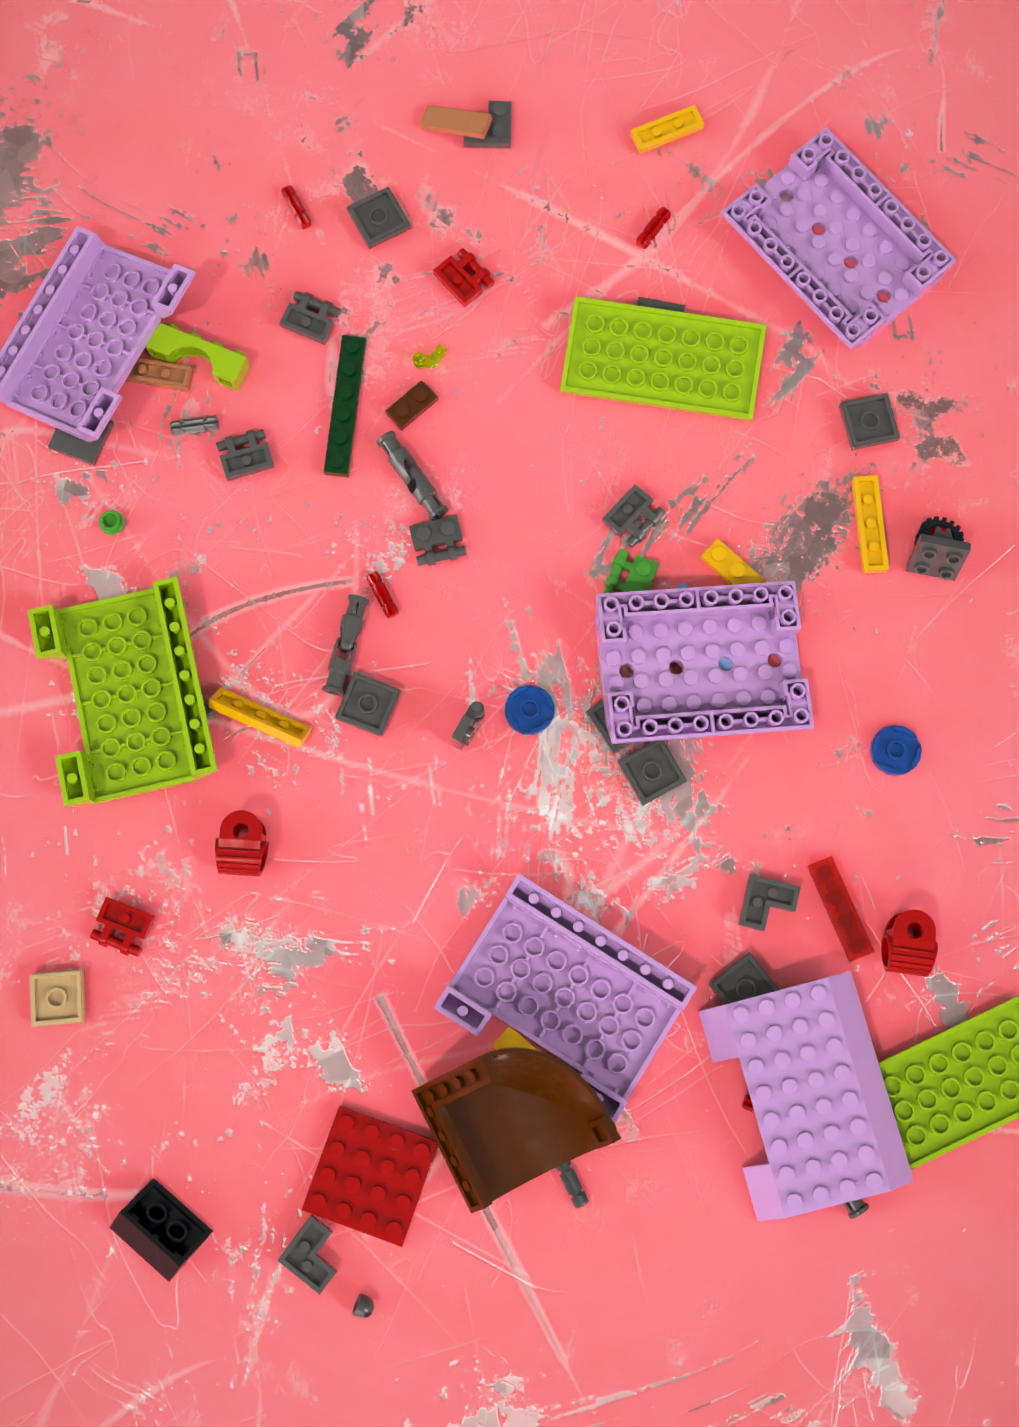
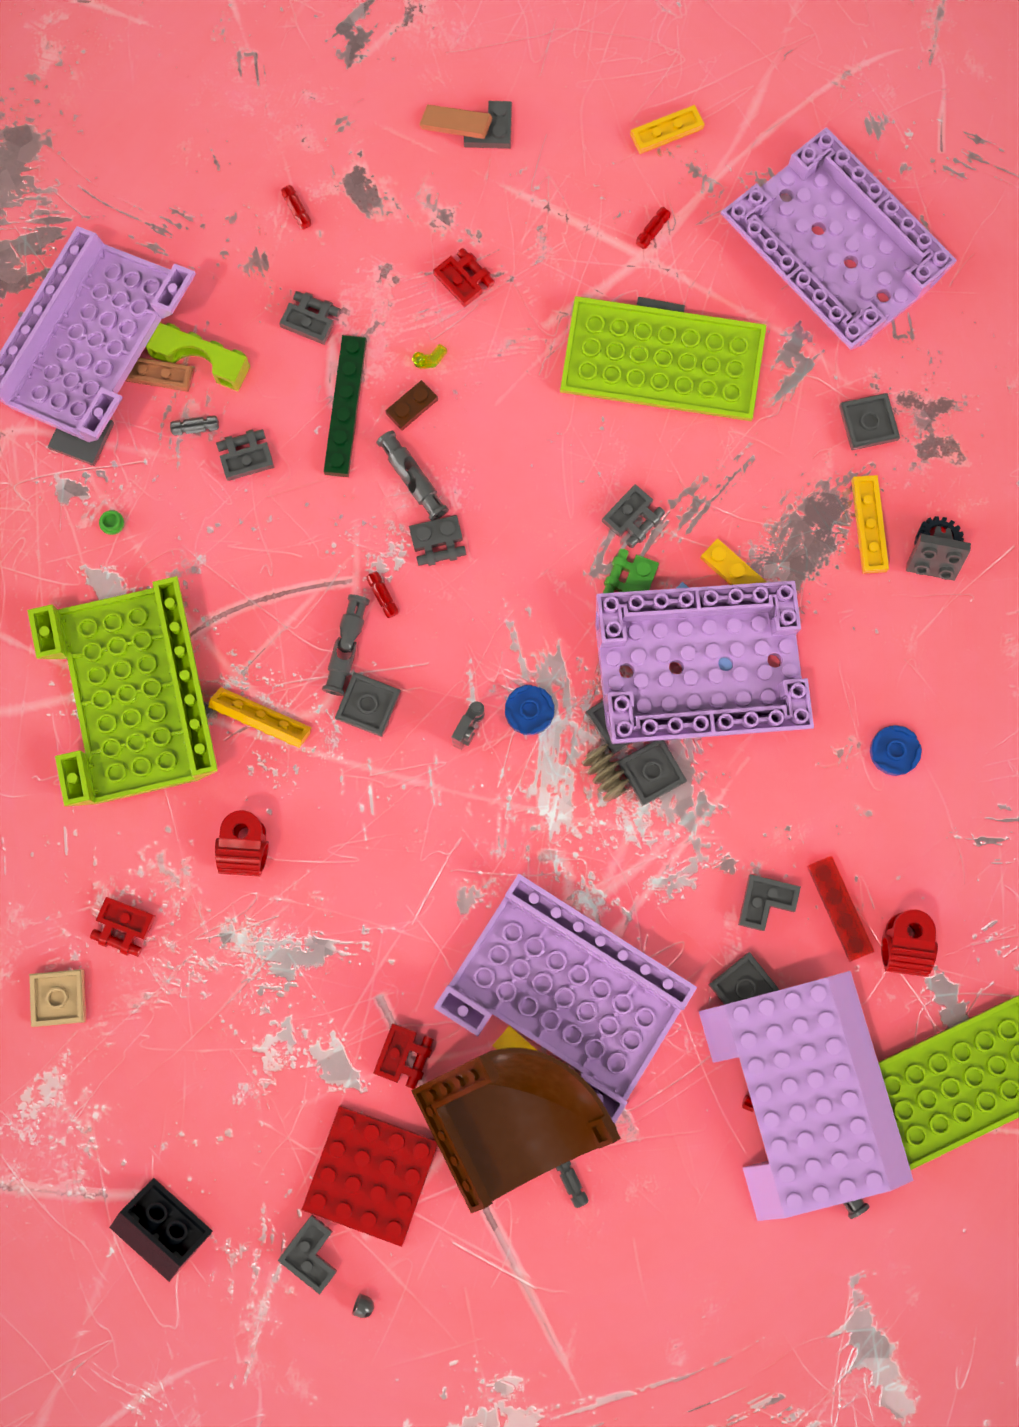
dark grey plate [347,186,411,249] -> none
none -> red plate [373,1023,434,1089]
none -> dark tan piece [582,744,632,802]

